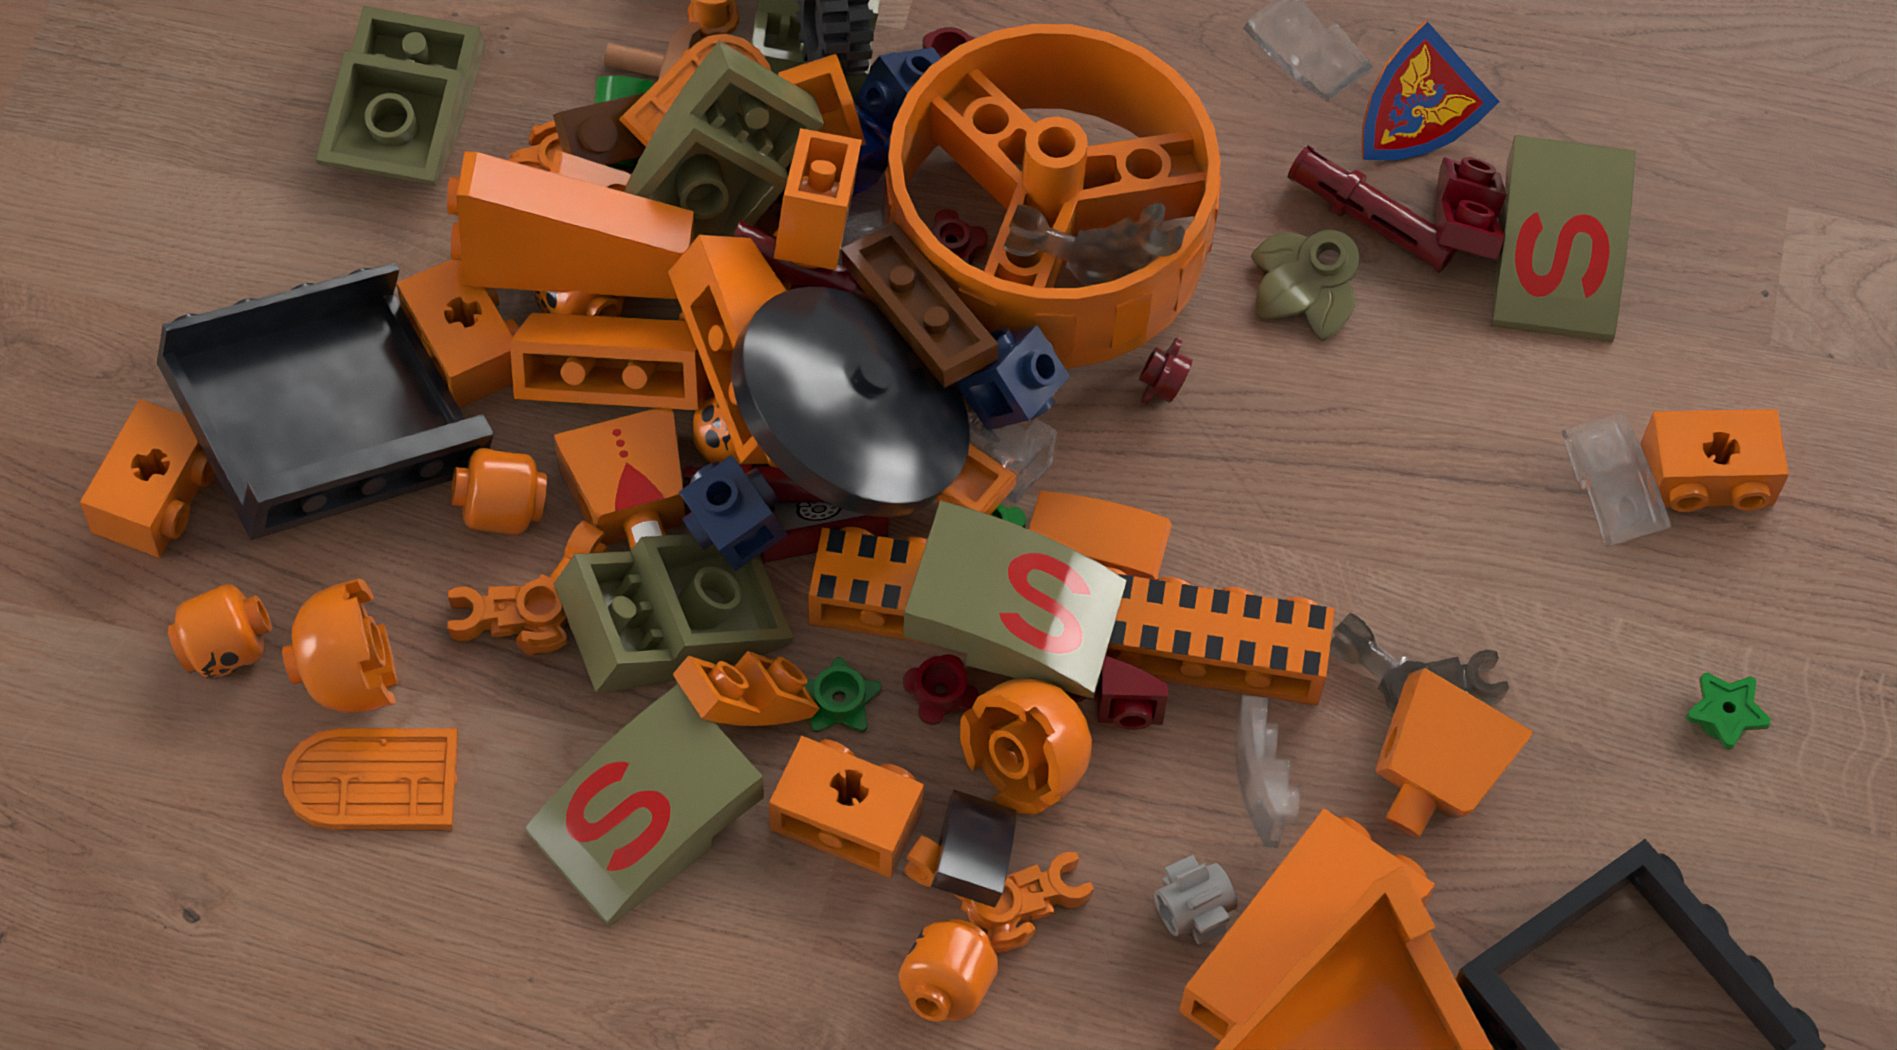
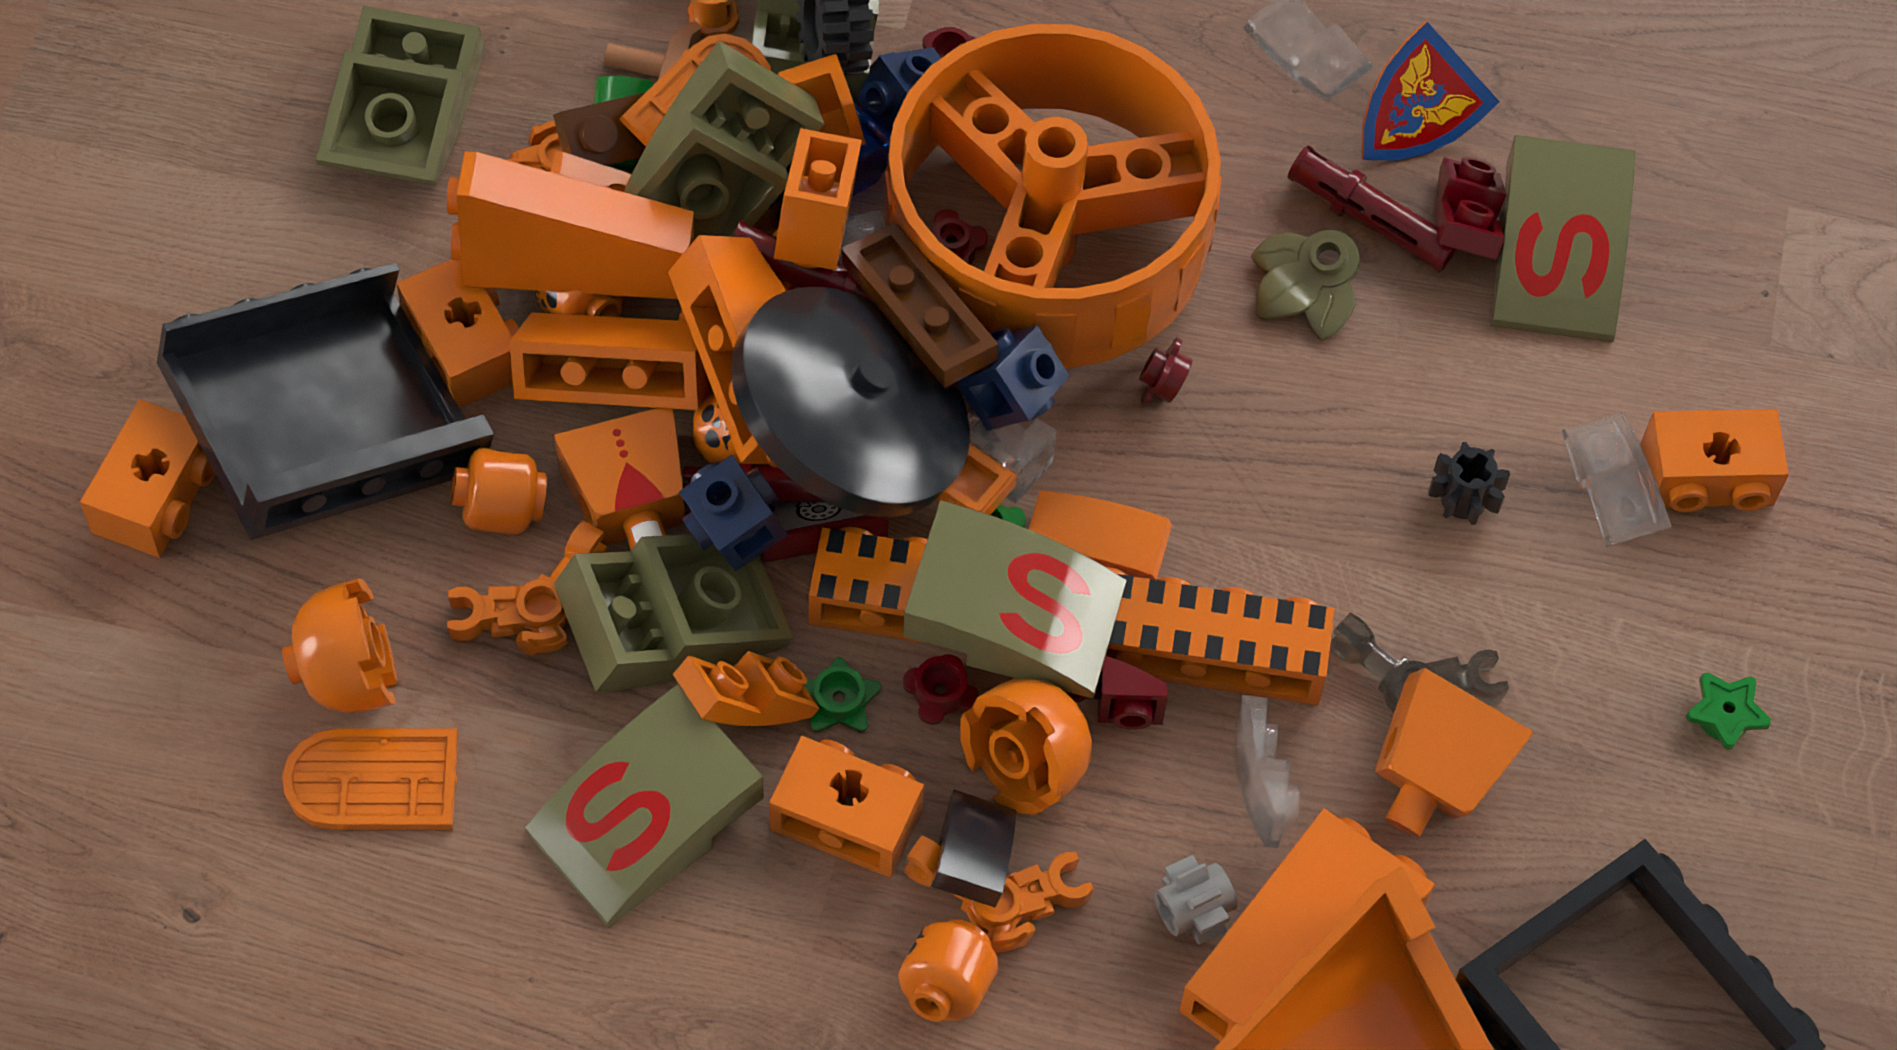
orange head [168,584,272,680] -> none
clear smoke piece [1003,203,1185,286] -> none
none -> black gear [1428,442,1510,525]

